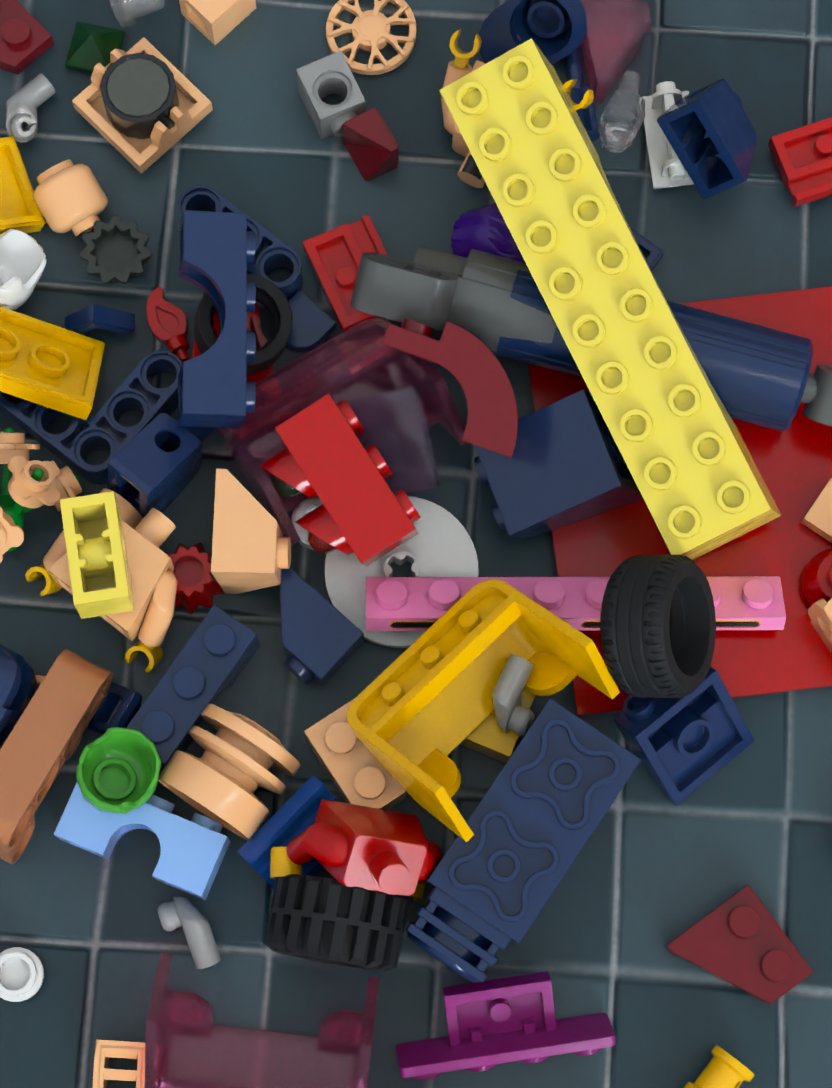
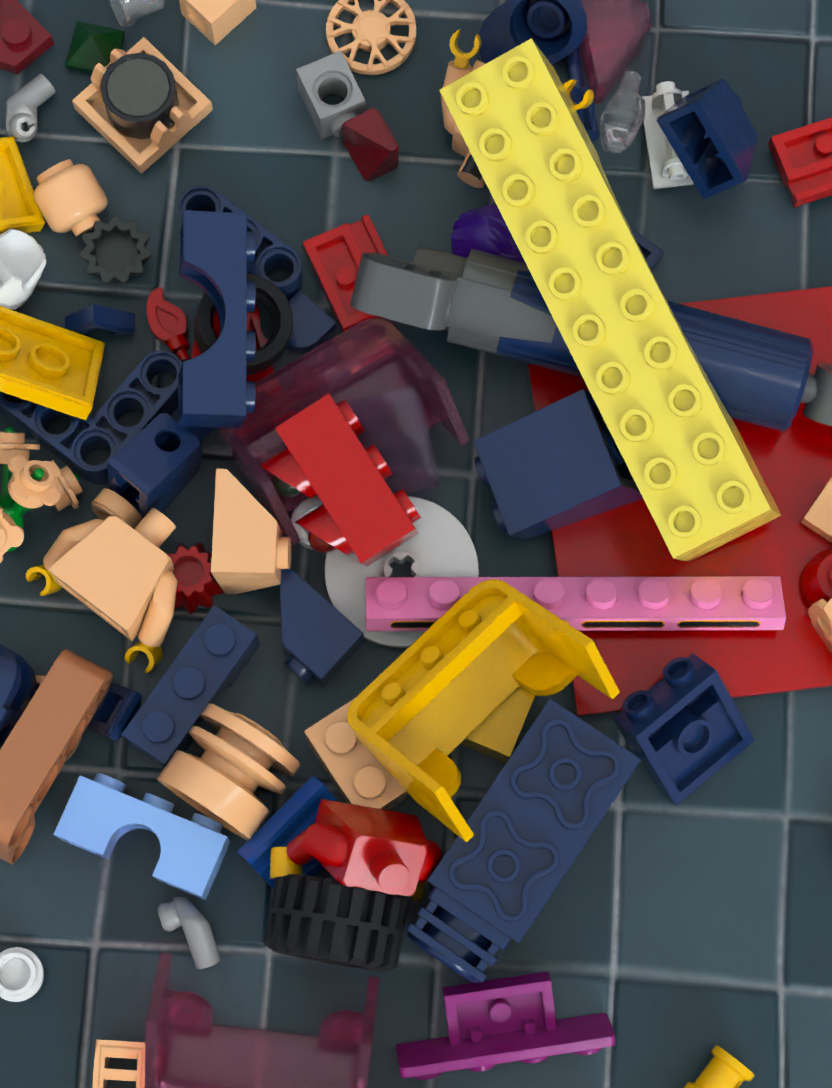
light yellow brick [59,491,135,619] -> none
bright green hair [76,727,161,814] -> none
dark red arch [382,318,518,458] -> none
light grey arm [492,654,535,736] -> none
black tyre [600,554,716,698] -> none
dark red wing [665,885,813,1005] -> none

